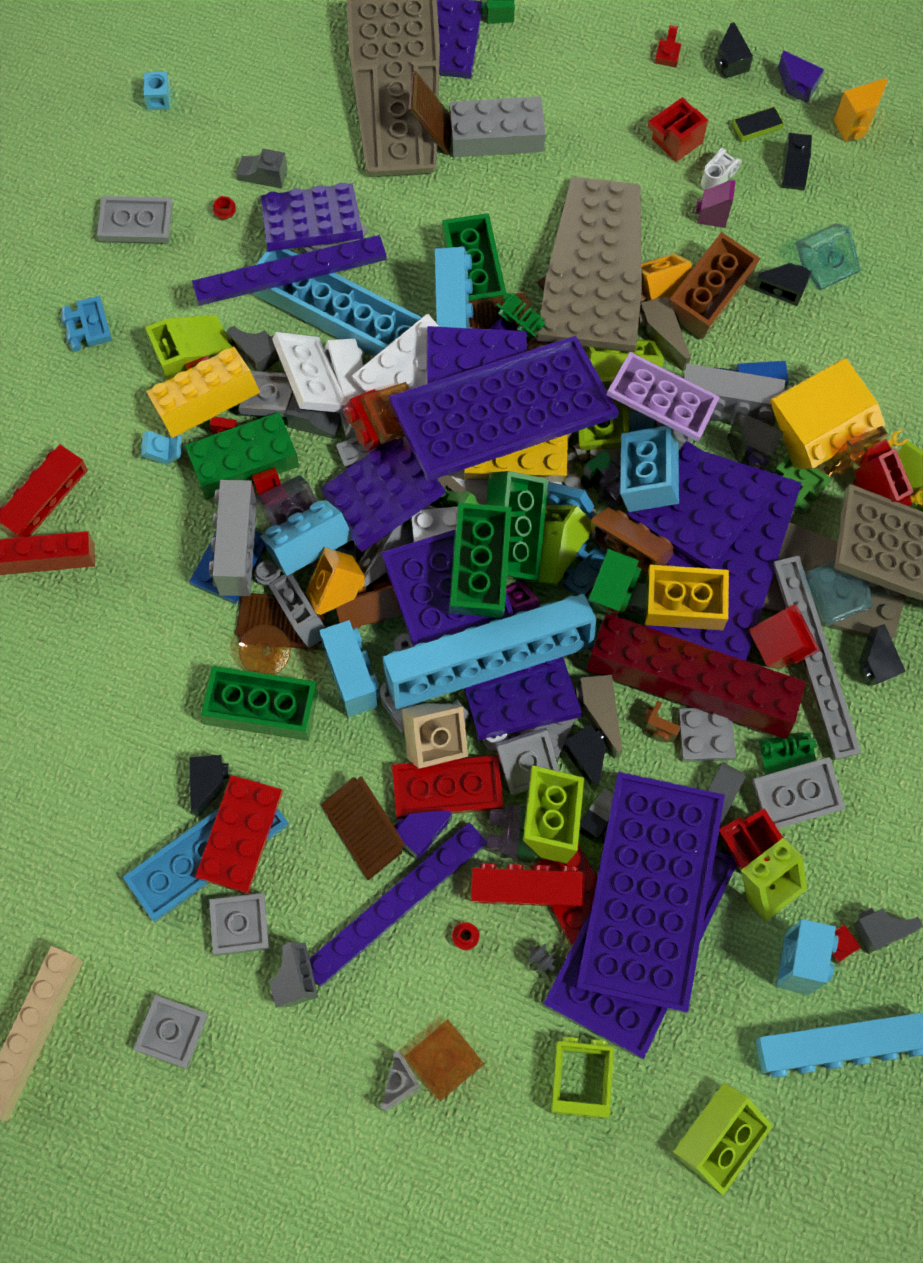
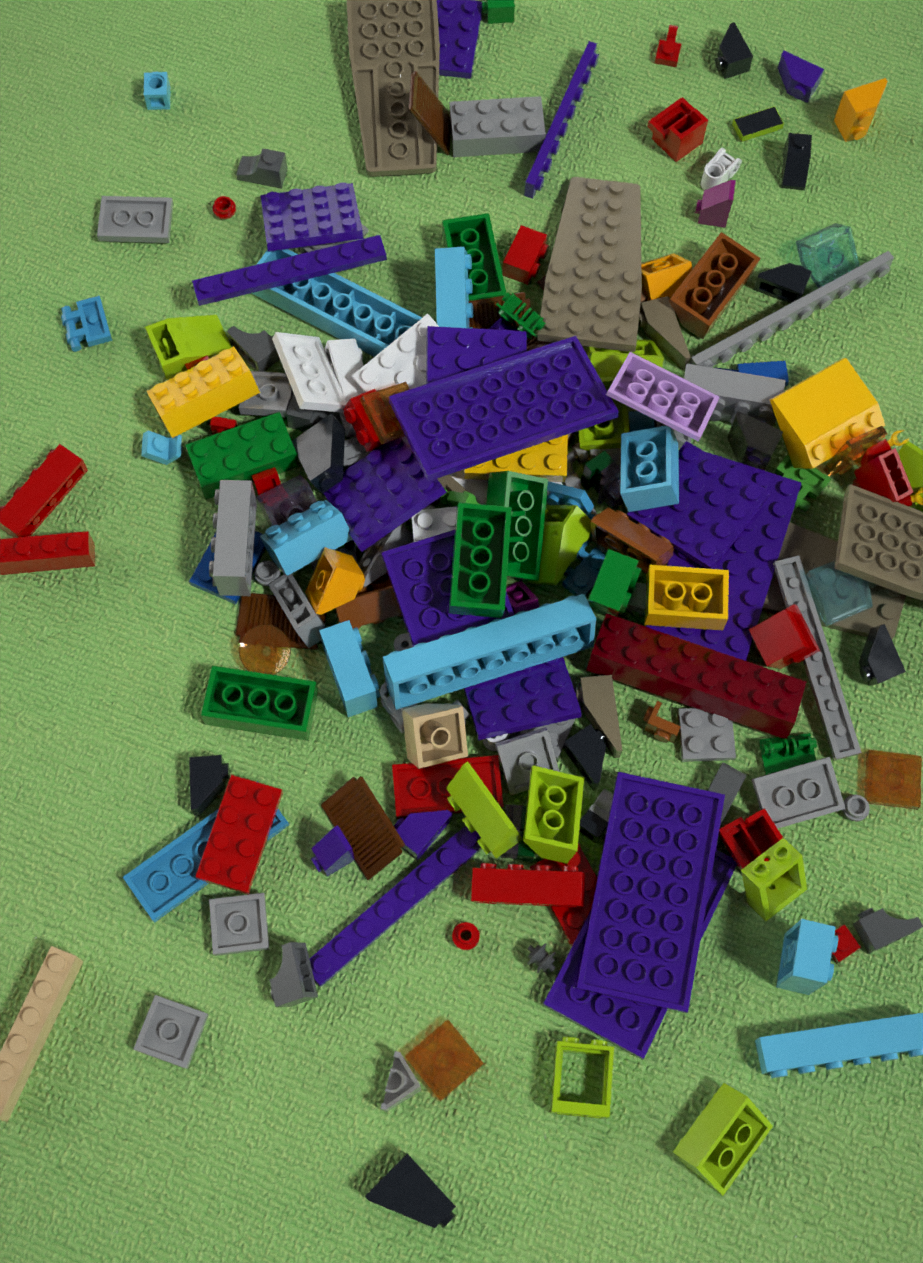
none -> black slope [292,413,345,494]
none -> dark purple slope [311,825,355,877]
none -> black slope [365,1153,456,1228]
none -> lime slope [446,762,523,859]
none -> red brick [502,225,549,285]
none -> dark purple plate [524,41,599,199]
none -> light grey plate [690,251,894,368]
none -> light grey plate [842,795,870,822]
none -> clear orange plate [865,750,922,810]

